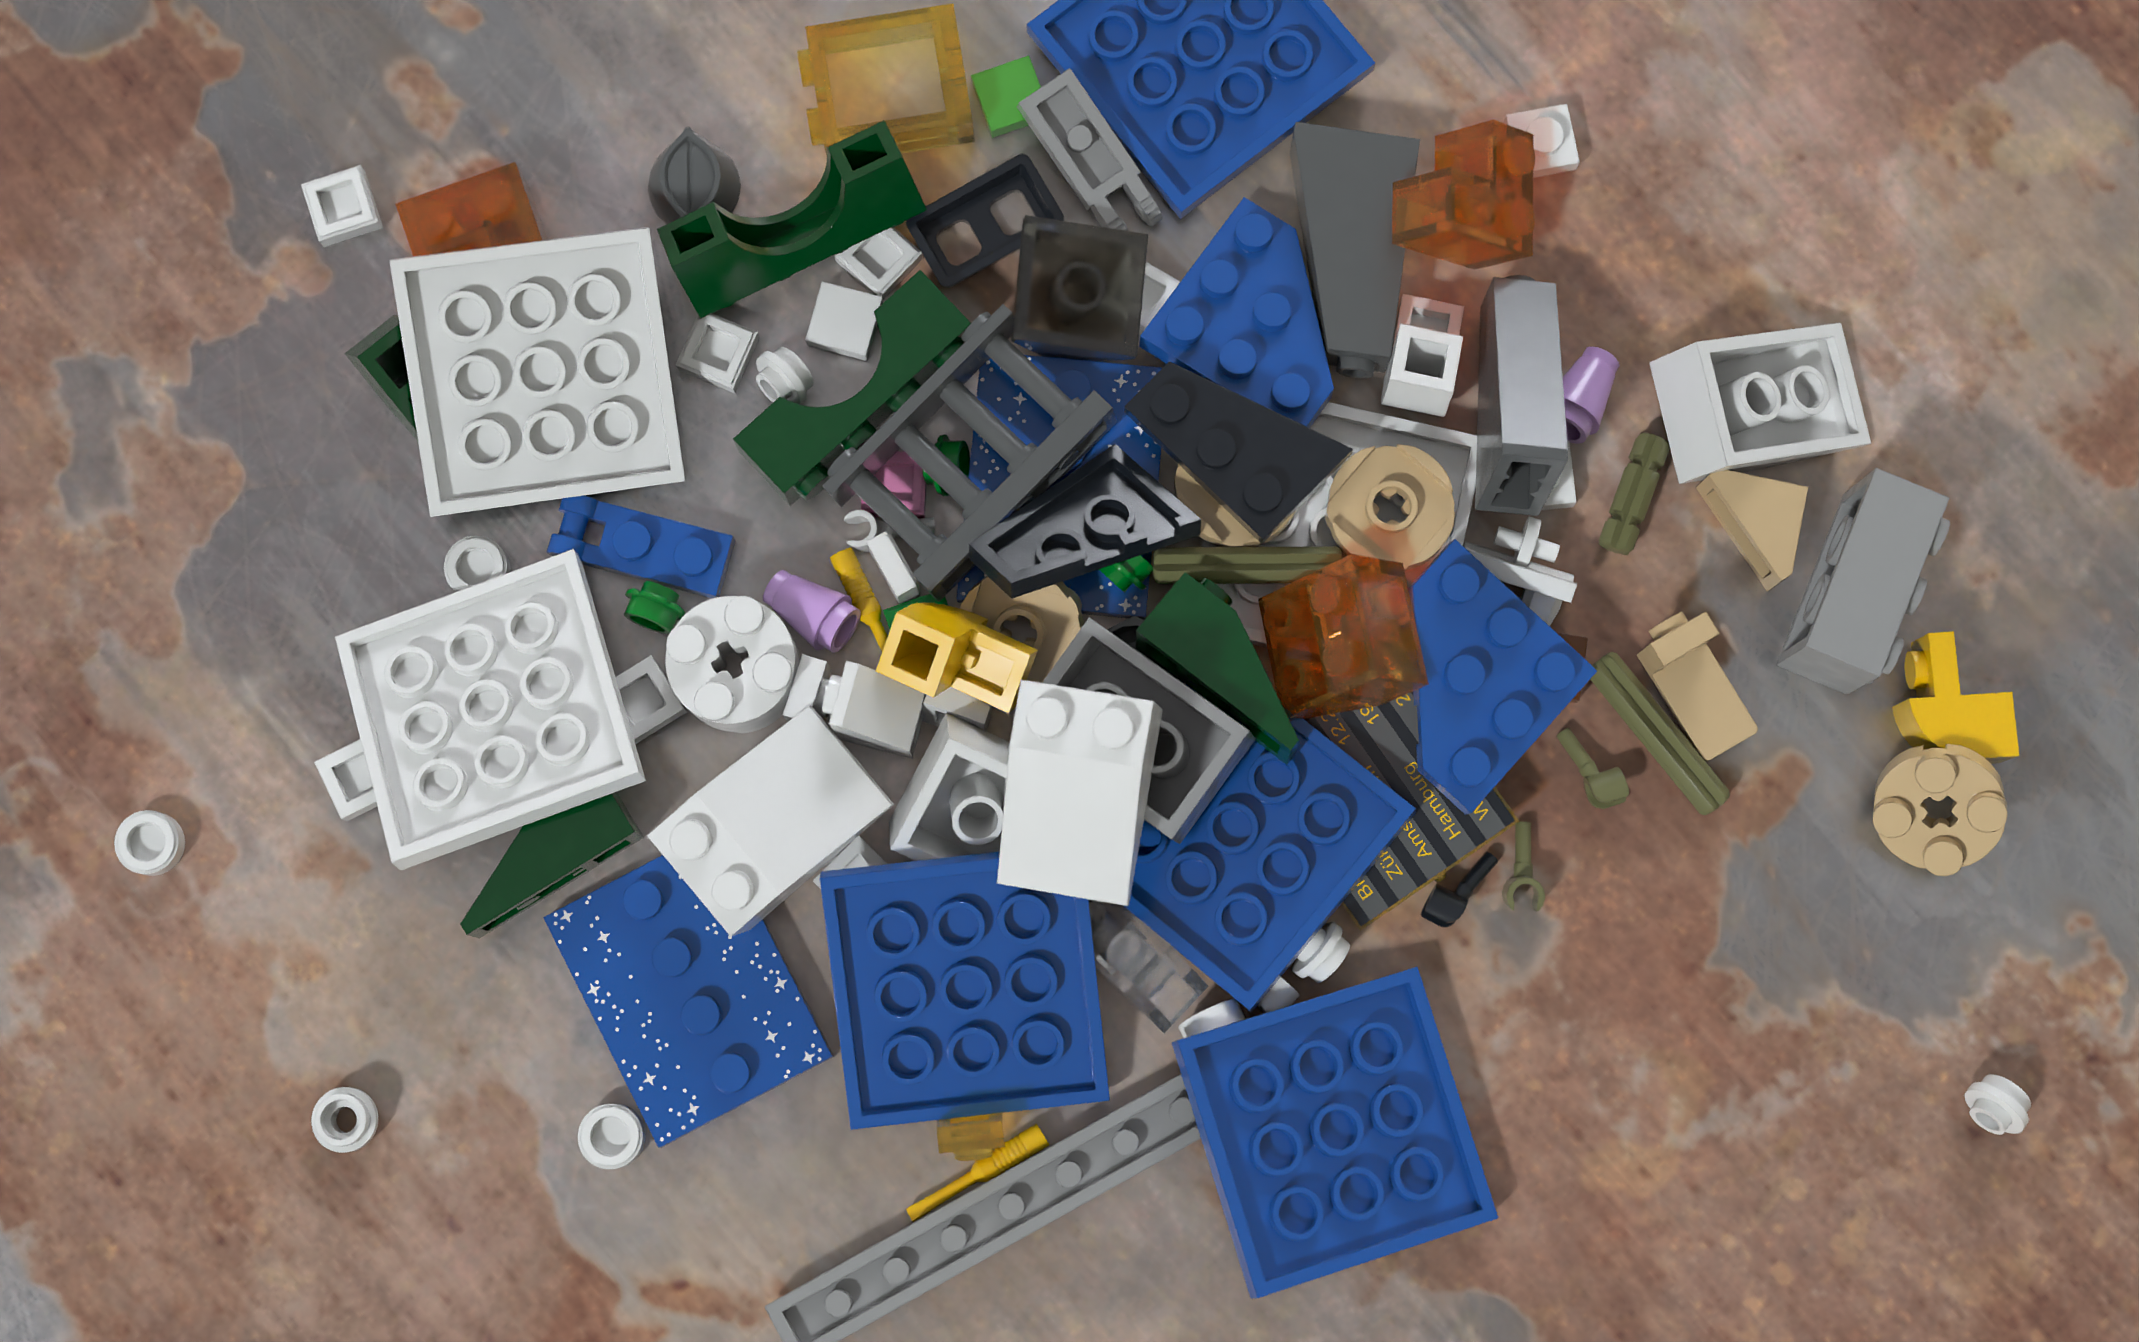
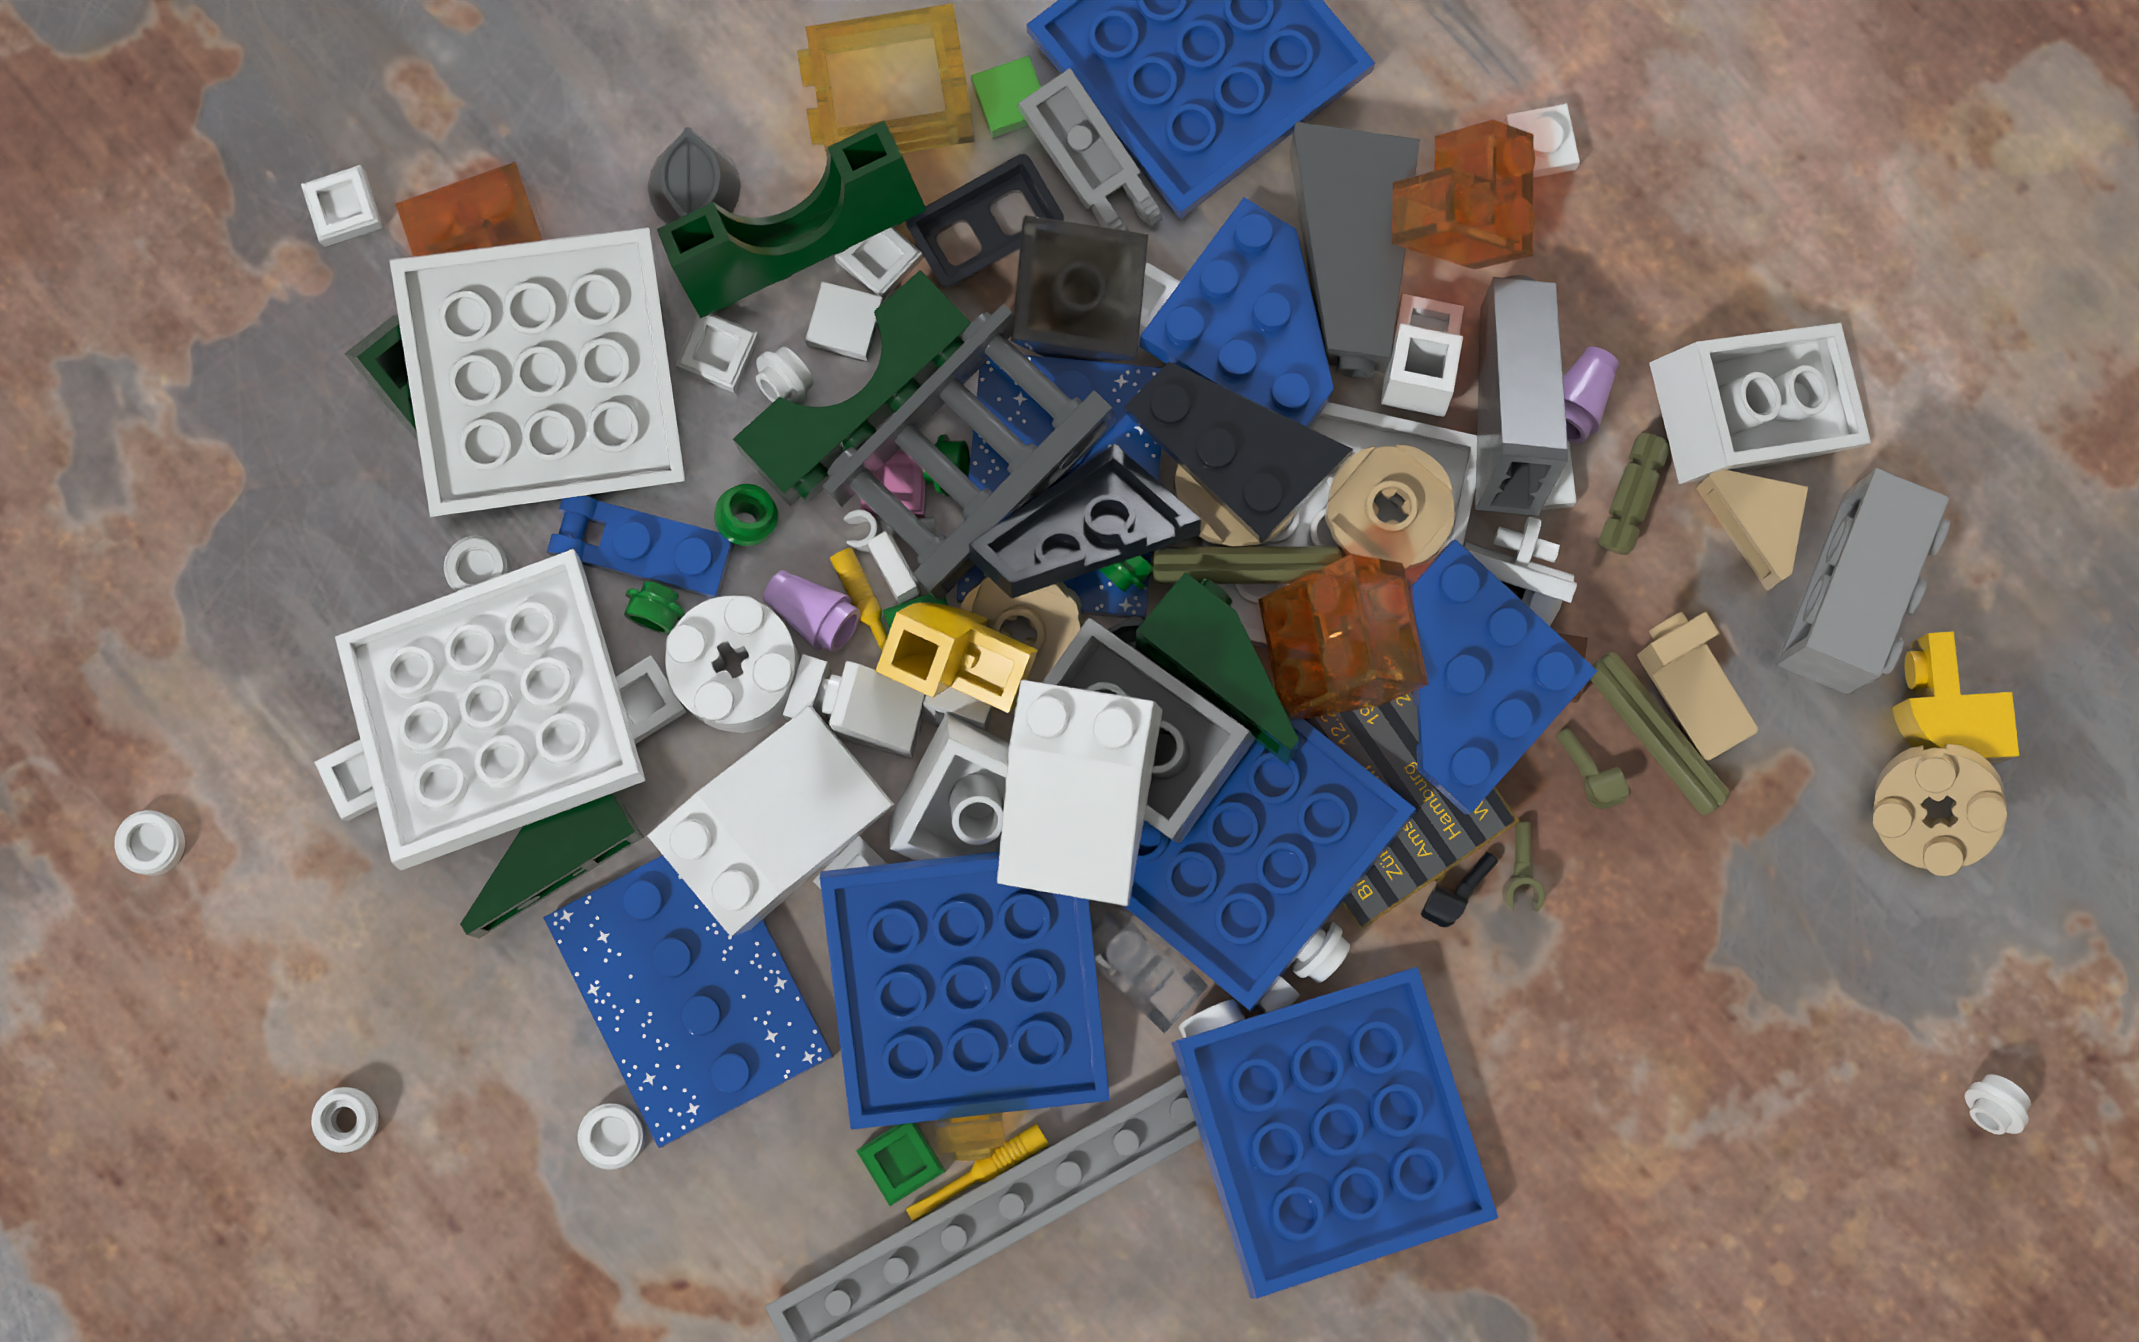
none -> green plate [714,484,778,546]
none -> green tile [856,1122,946,1206]

